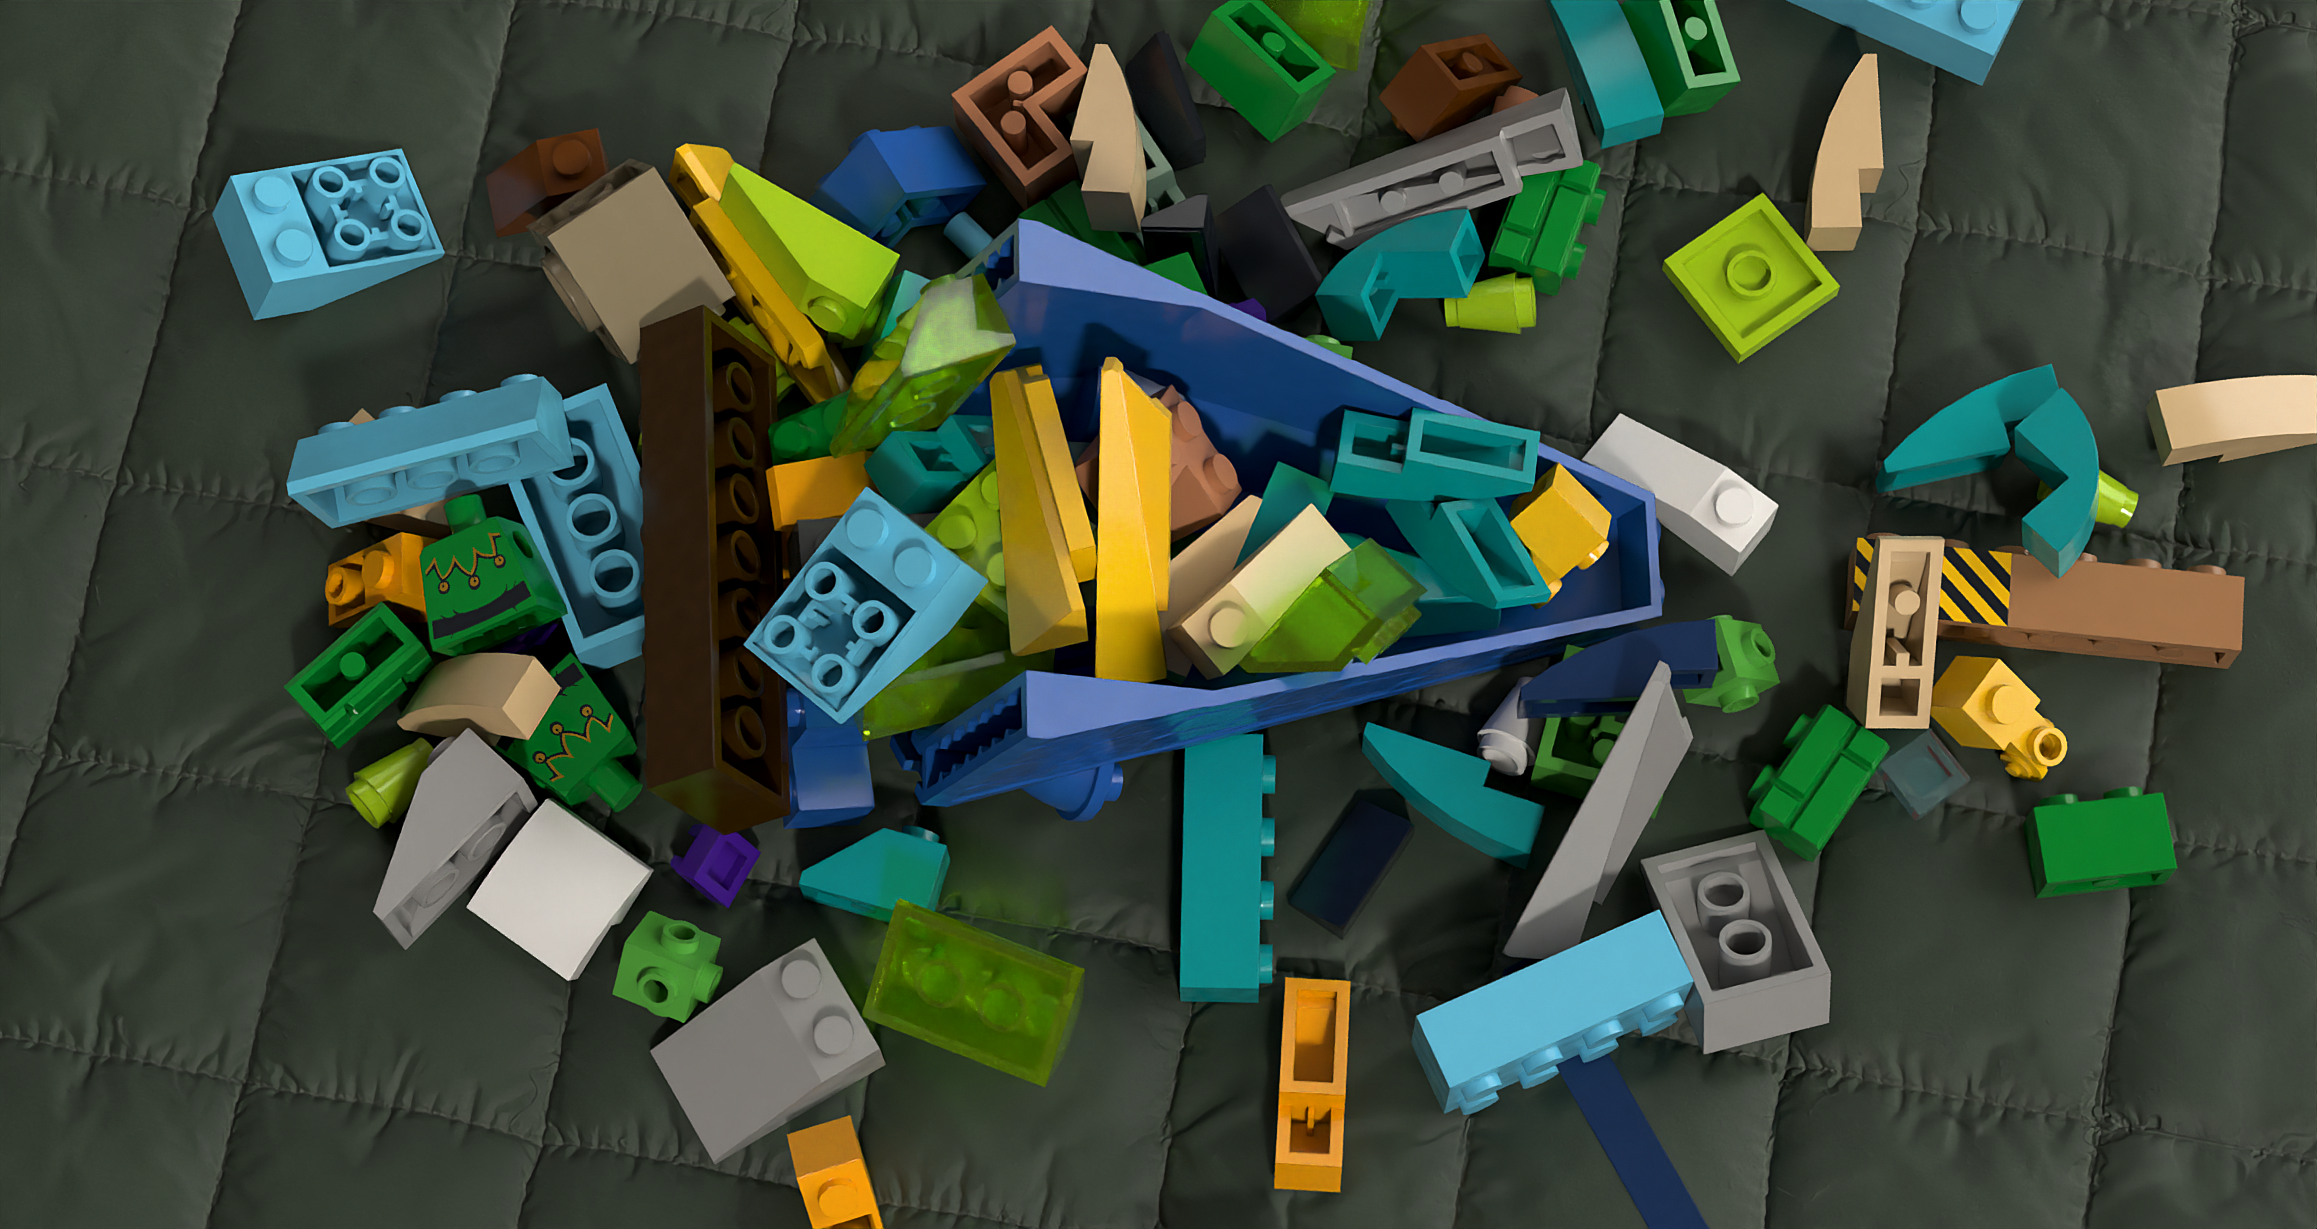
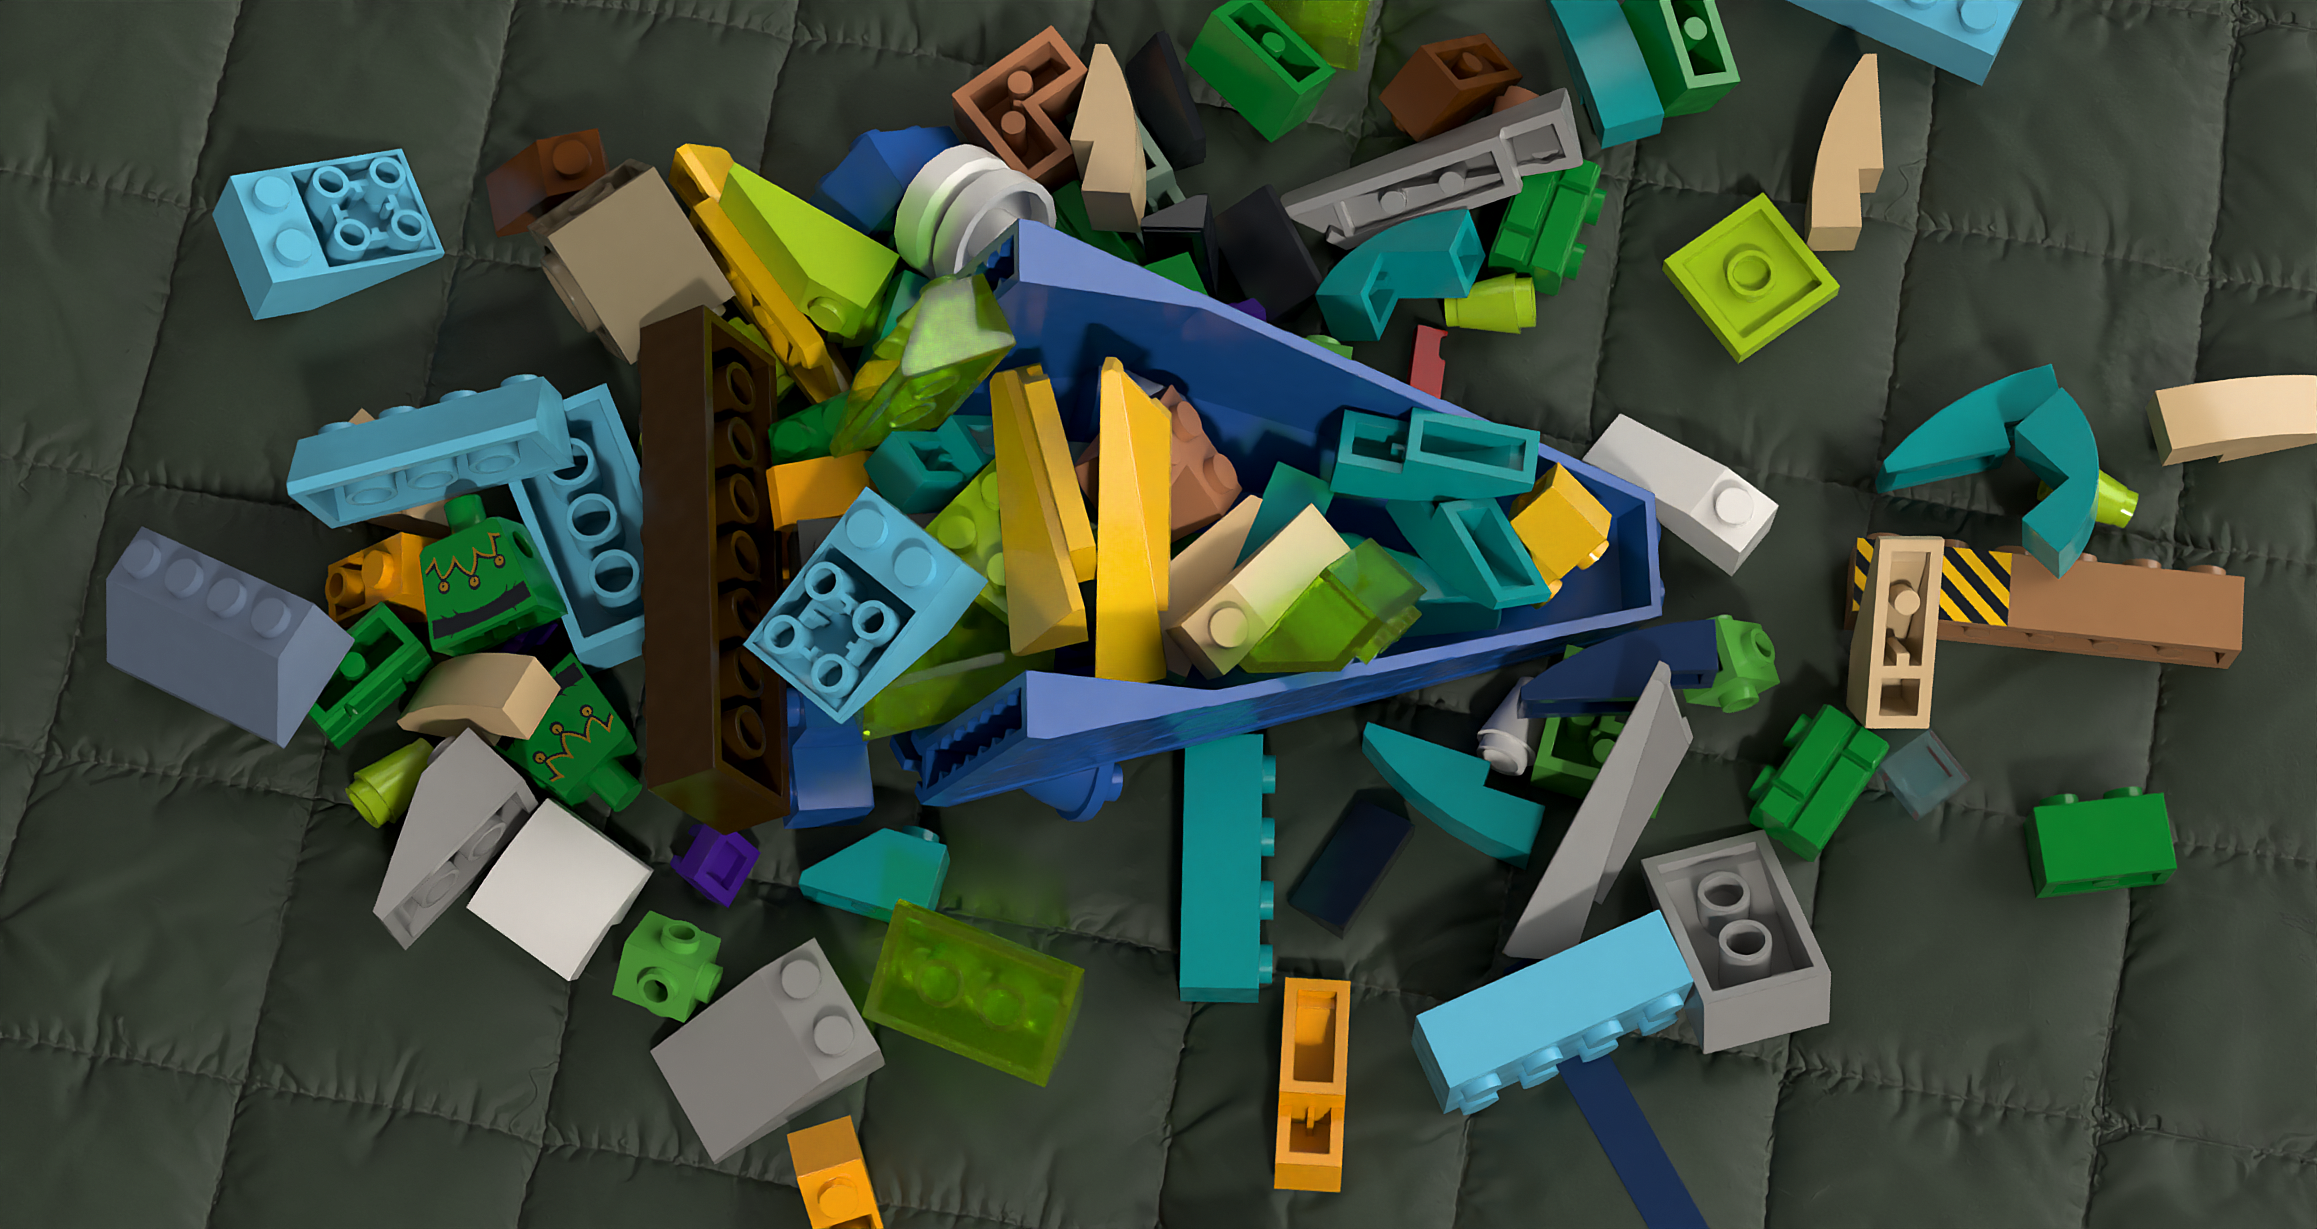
yellow brick [1930,656,2067,782] -> none
none -> sand blue slope [106,526,355,749]
none -> white wheel [894,144,1057,285]
none -> red piece [1406,325,1448,399]

